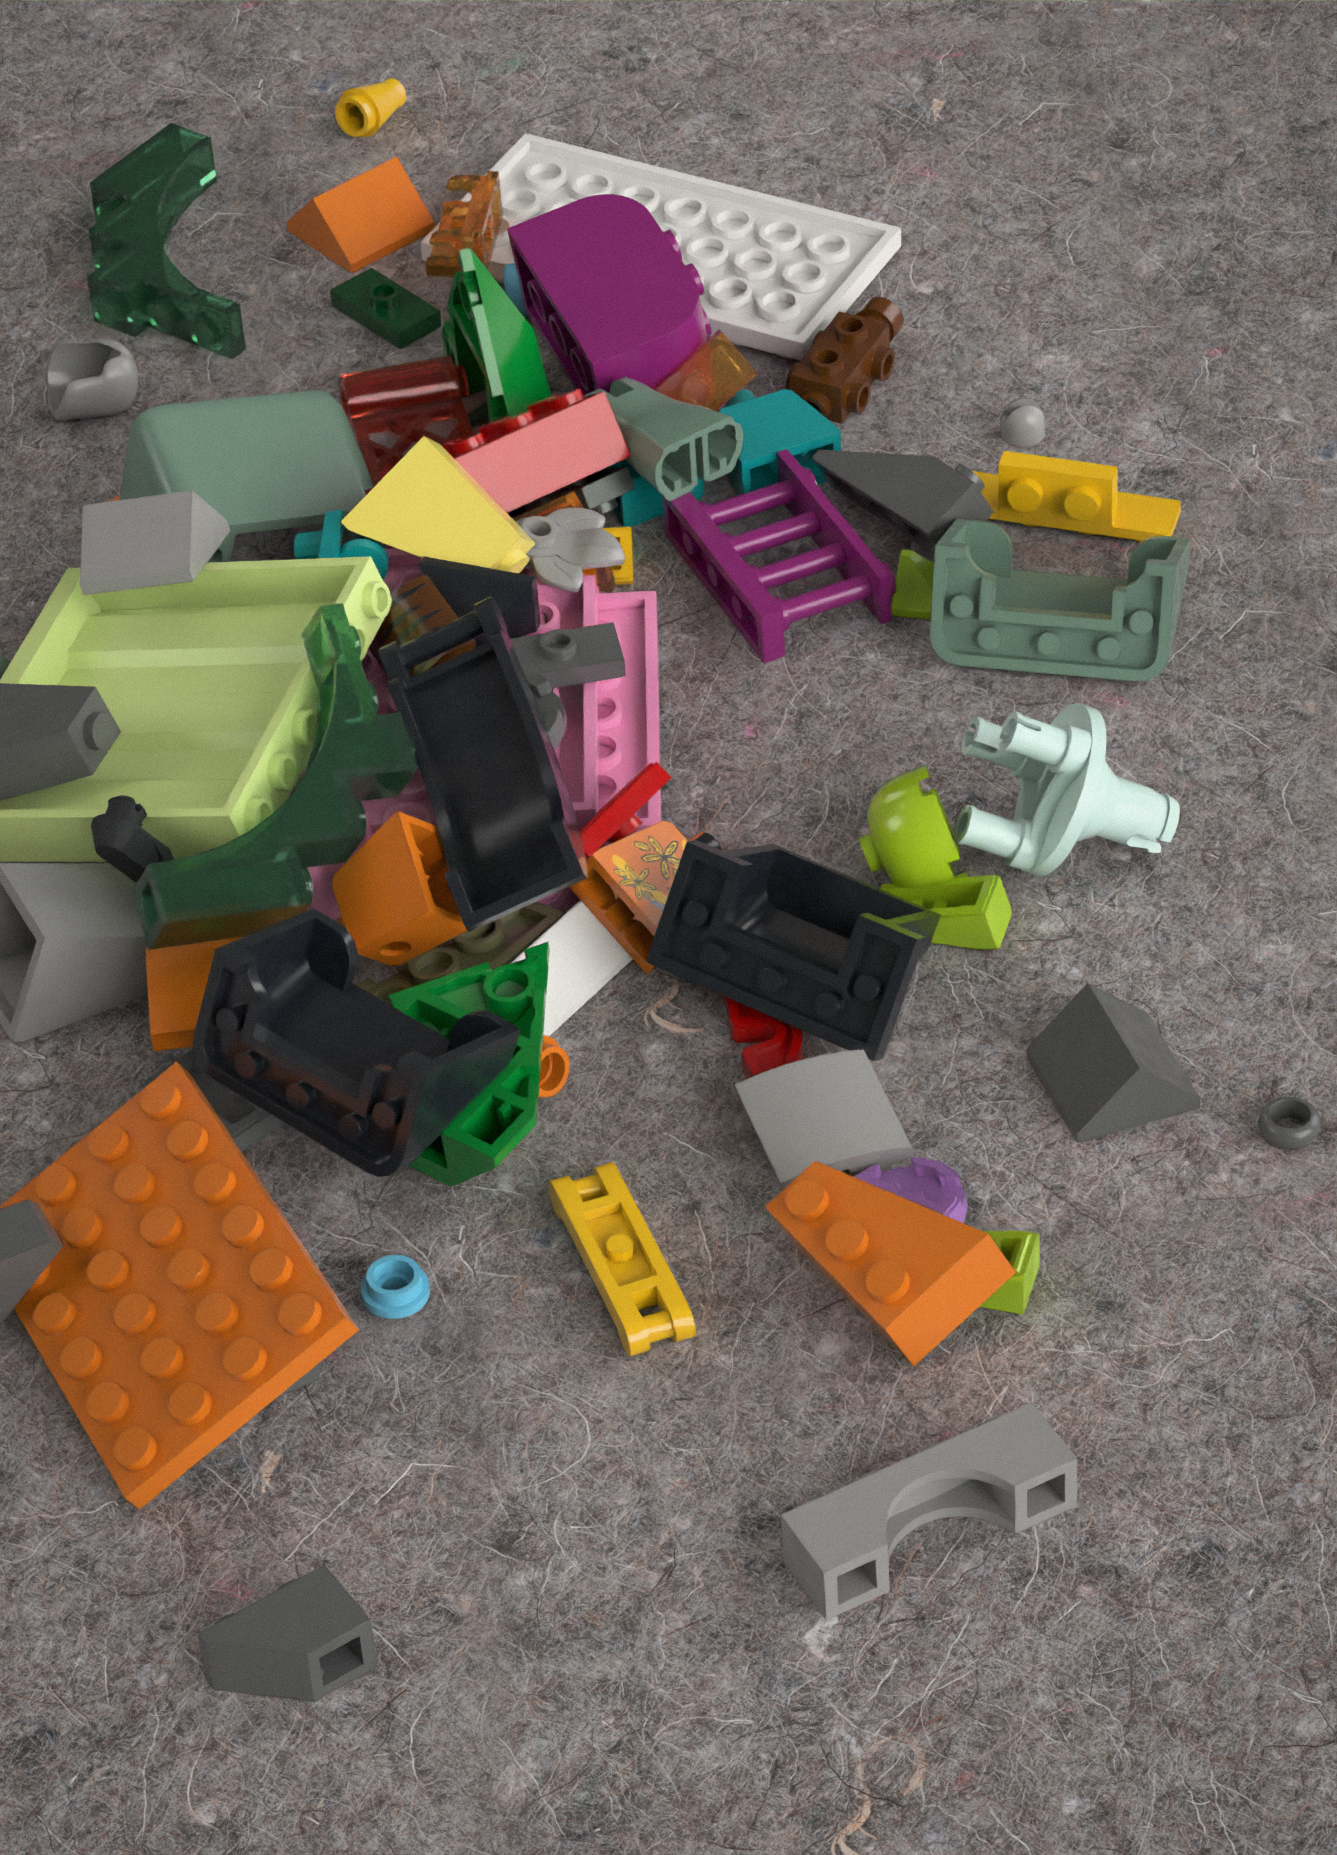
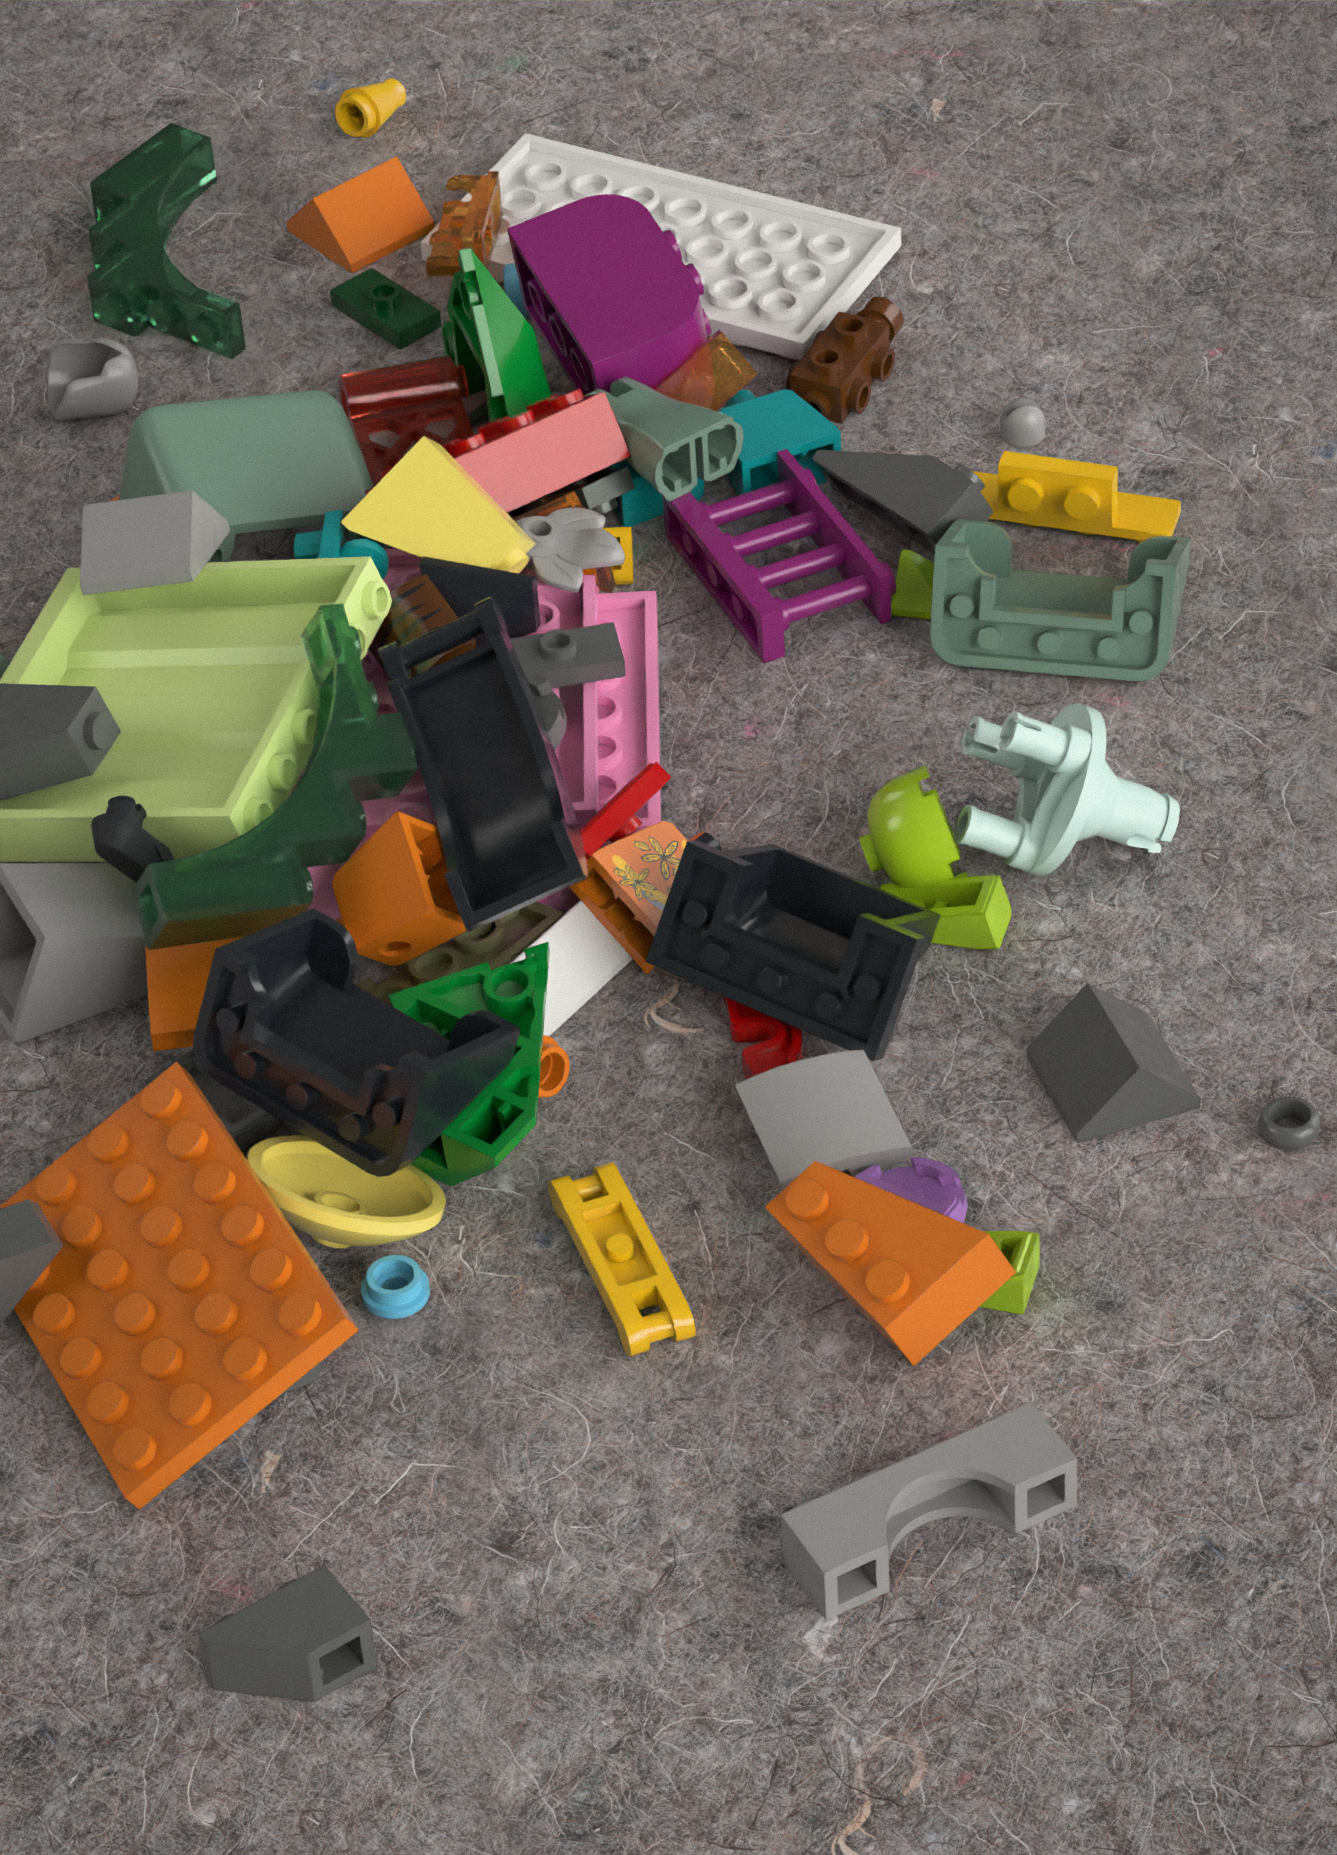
none -> light yellow dish [247,1135,446,1248]

